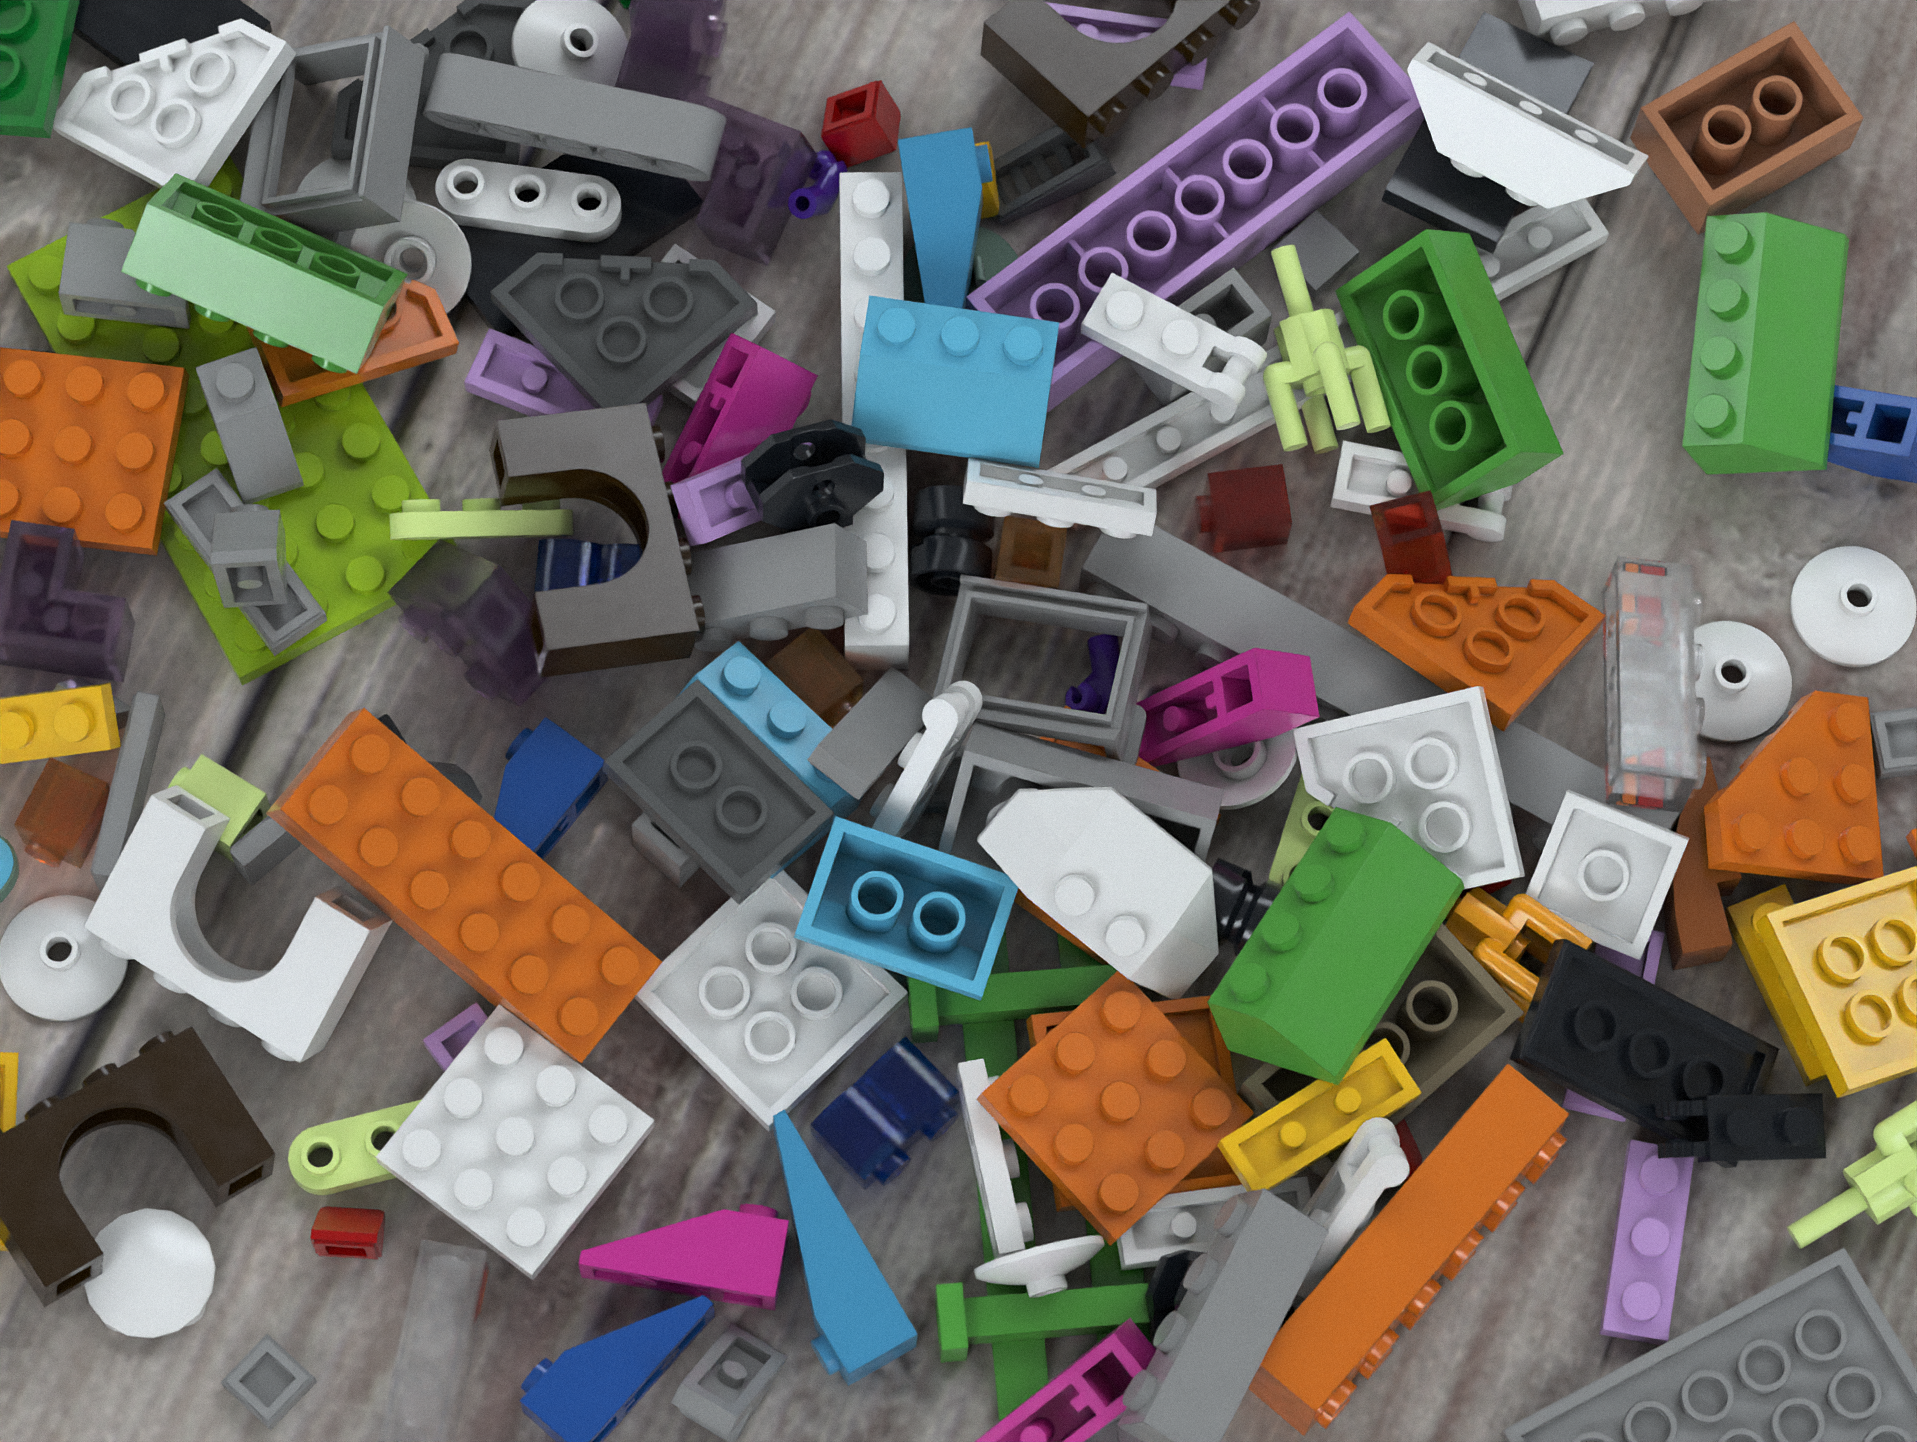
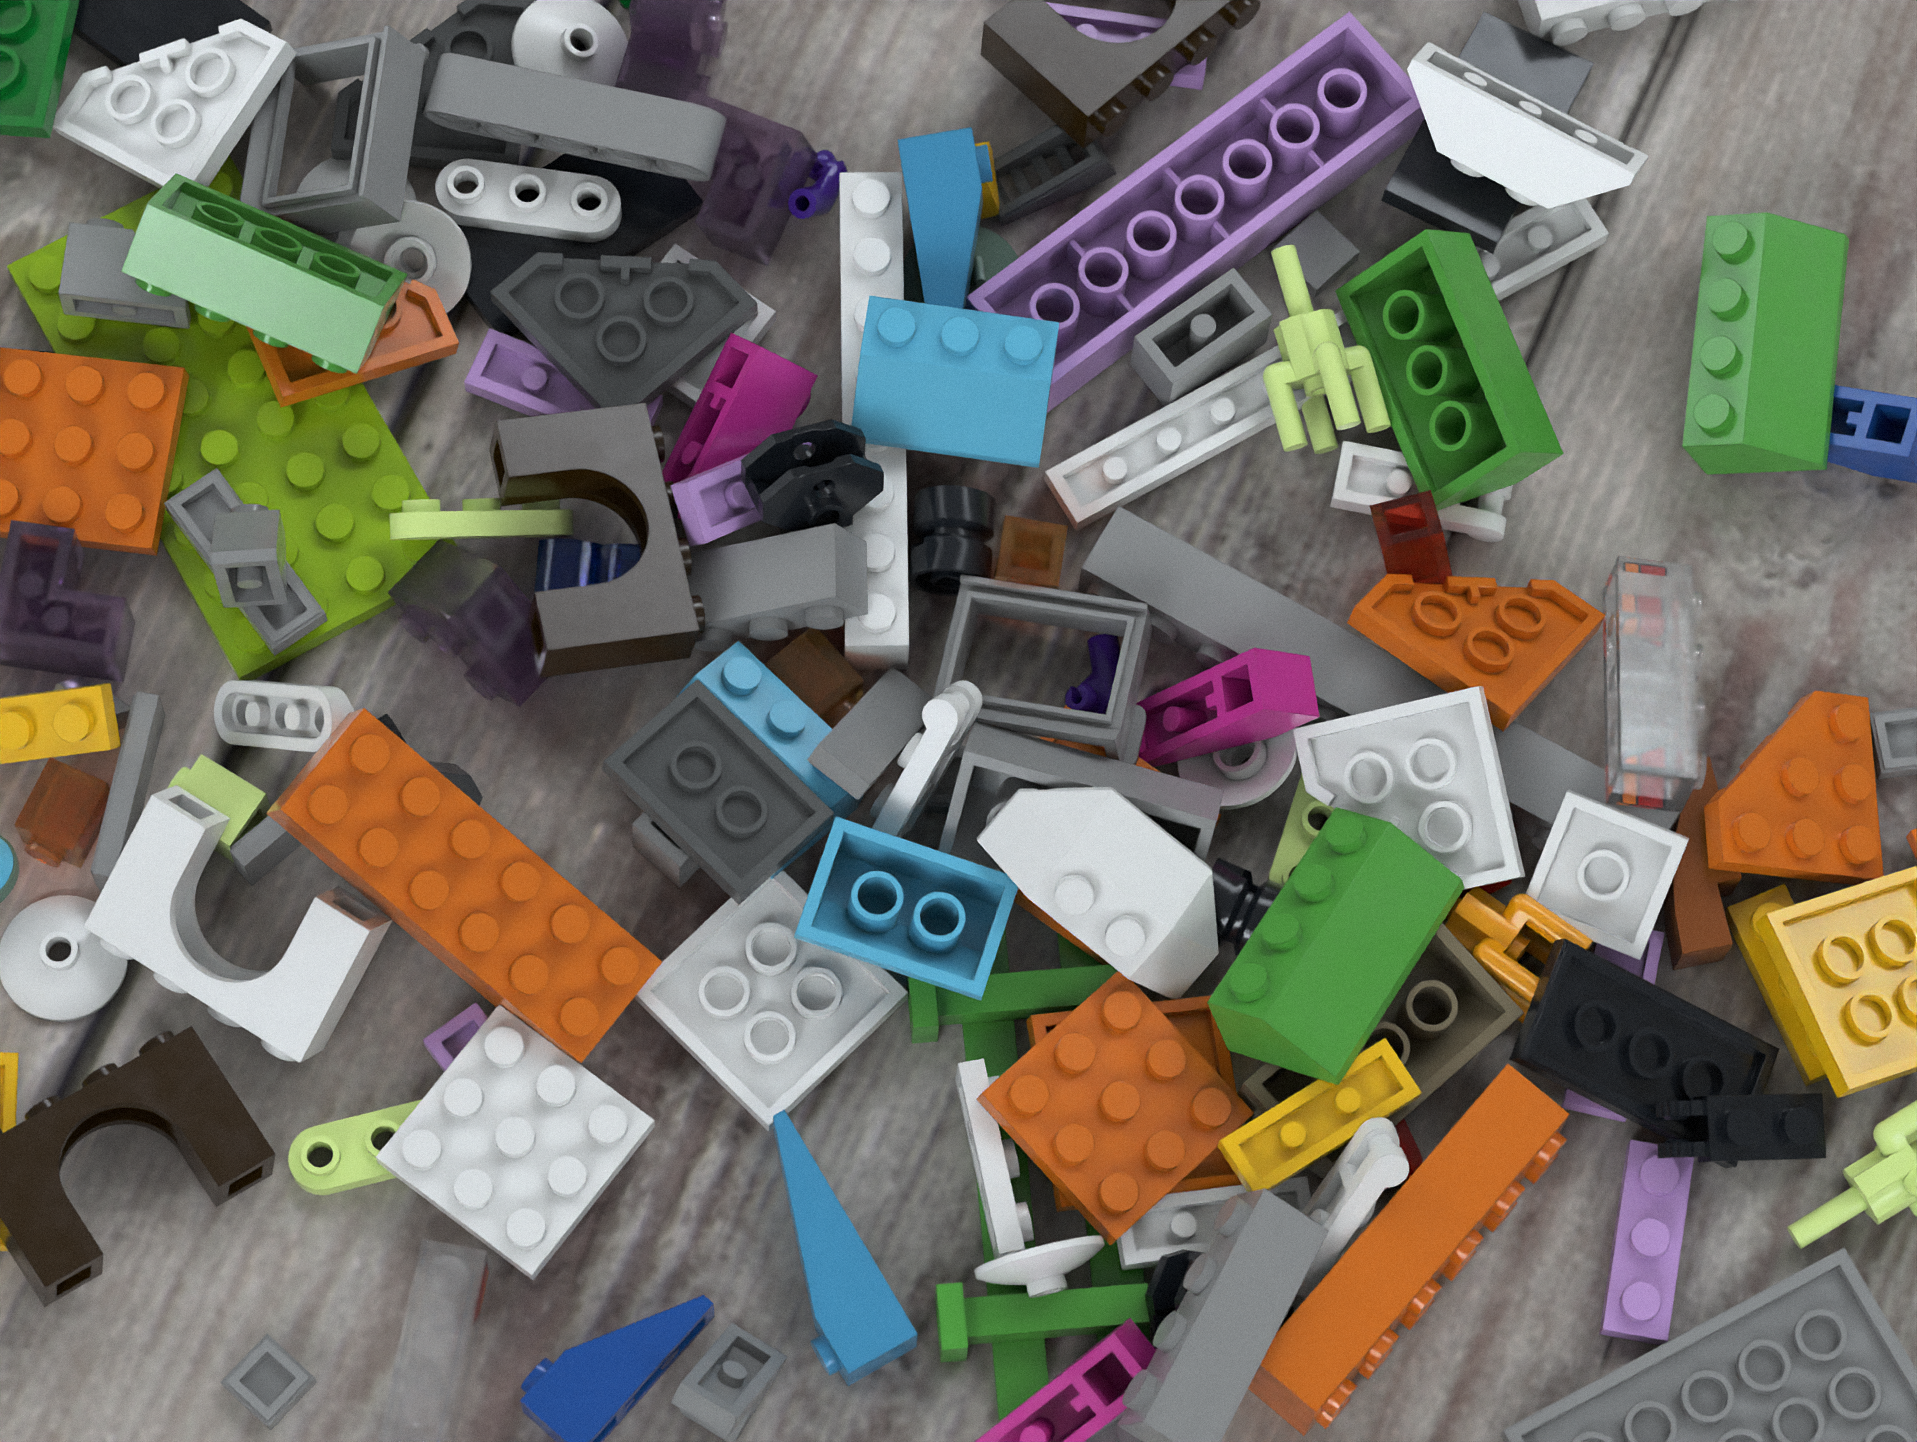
white dish [84,1208,216,1338] -> none
light grey slope [196,347,304,504] -> none
red slope [310,1206,386,1260] -> none
blue slope [494,716,609,860] -> none
dark pink slope [578,1204,789,1311] -> none
clear blue brick [810,1036,960,1190] -> none
red slope [821,80,901,168] -> none
white plate [963,457,1157,539] -> none
white plate [1080,273,1267,410] -> none
clear red brick [1195,464,1292,553] -> none
nougat brick [1630,21,1863,235] -> none
white dish [1665,621,1792,743] -> none
white dish [1790,546,1917,667] -> none
none -> white plate [214,680,354,752]

